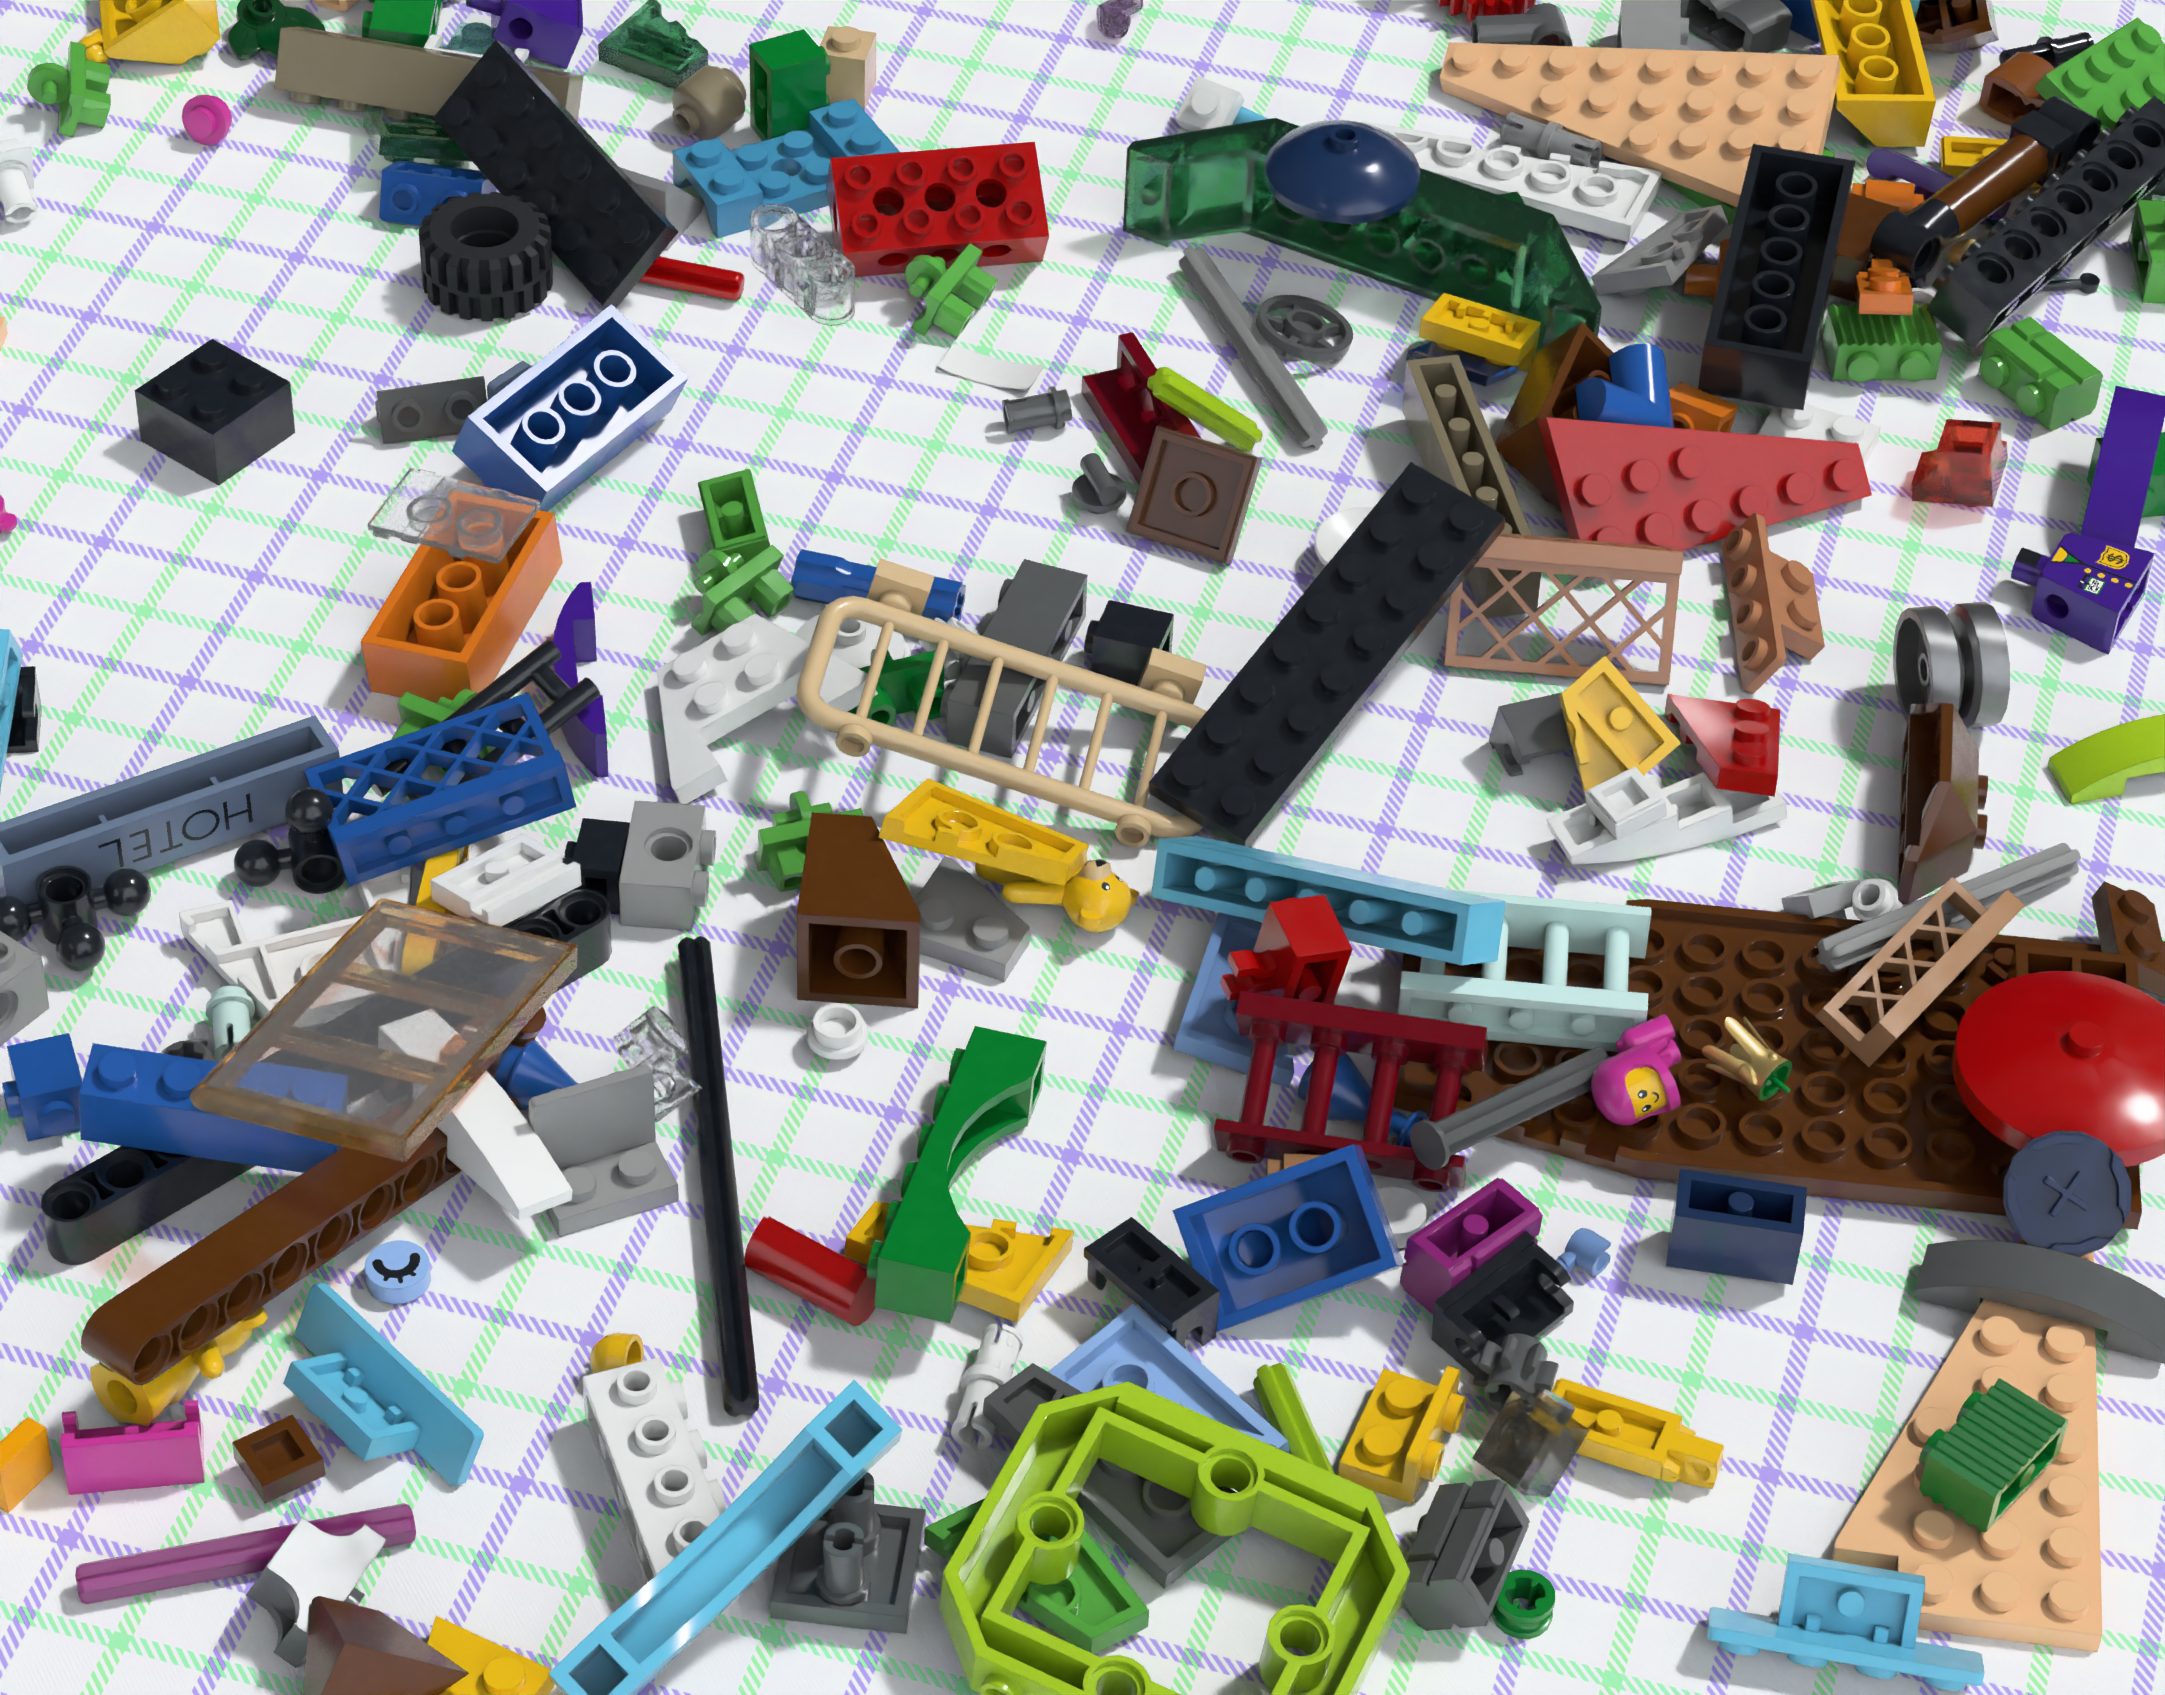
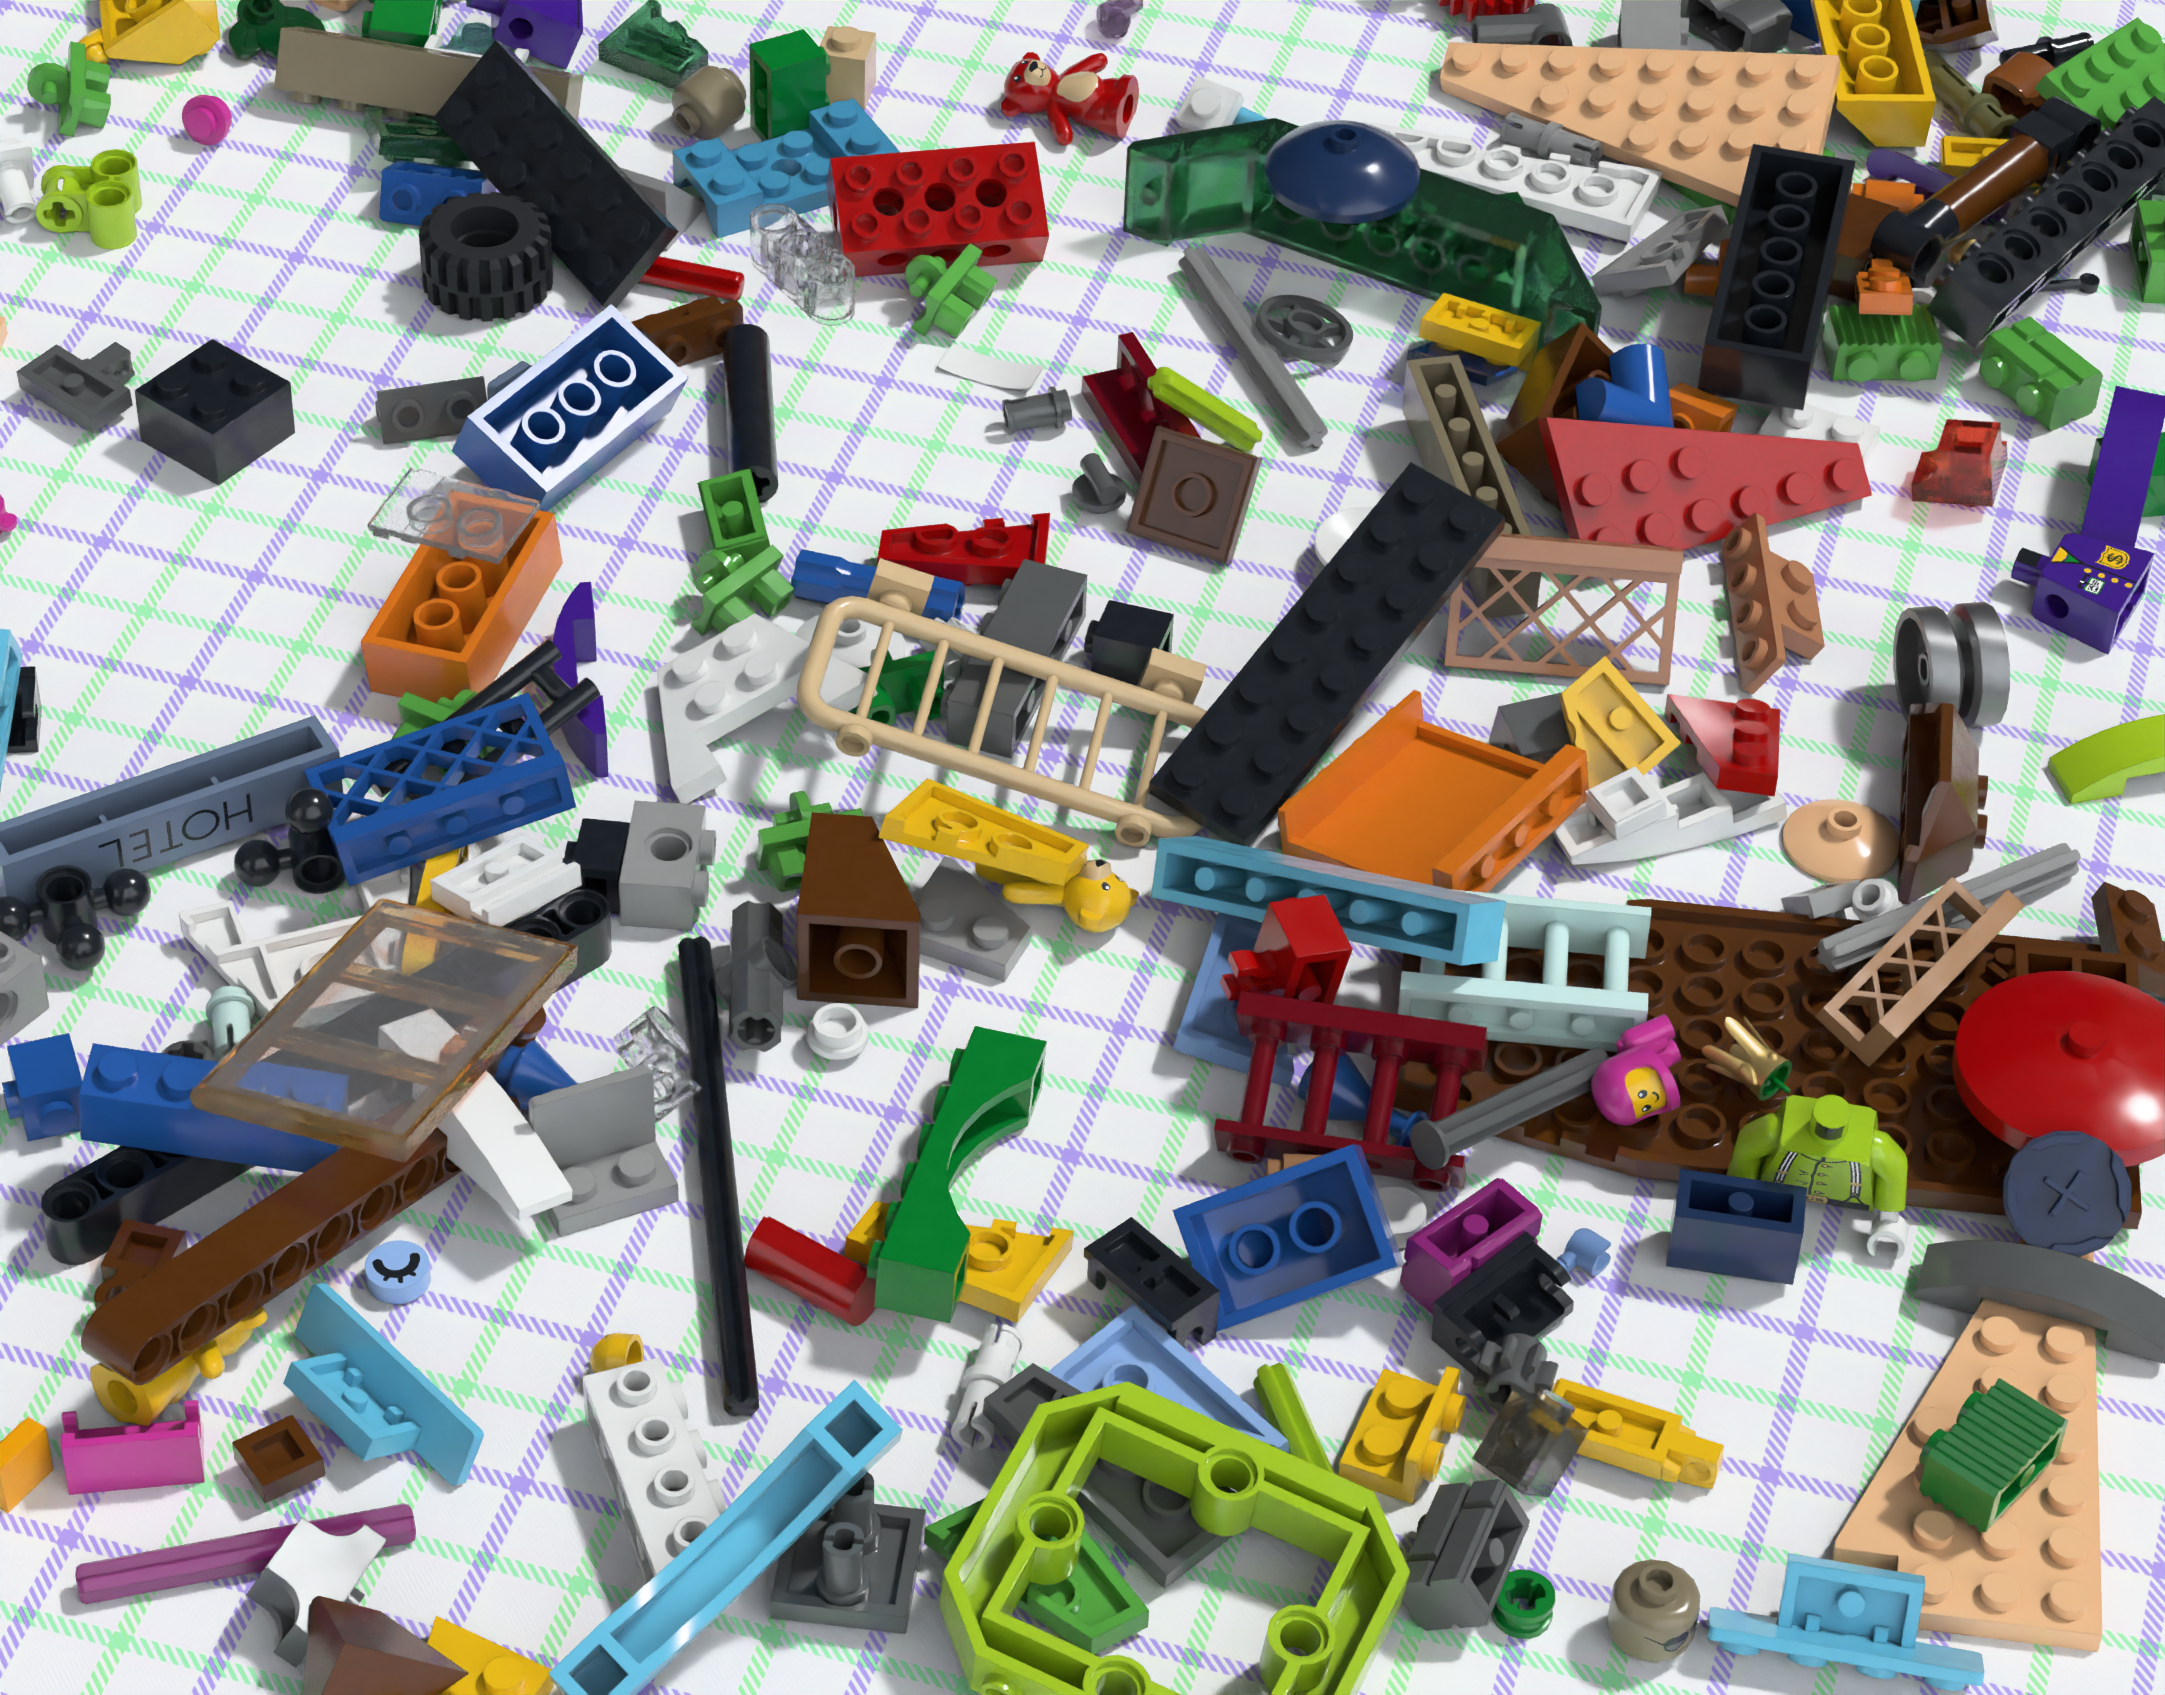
none -> dark grey hinge [16,342,135,433]
none -> lime piece [36,149,142,250]
none -> reddish brown plate [94,1219,188,1310]
none -> reddish brown bracket [631,295,743,367]
none -> dark grey piece [715,900,797,1052]
none -> black piece [722,324,778,503]
none -> red wing [877,513,1050,586]
none -> red piece [1001,52,1139,146]
none -> orange panel [1278,690,1589,893]
none -> dark tan head [1607,1559,1701,1662]
none -> lime torso [1726,1095,1909,1259]
none -> light nougat dish [1782,799,1899,883]
none -> olive pin [1923,49,2019,139]

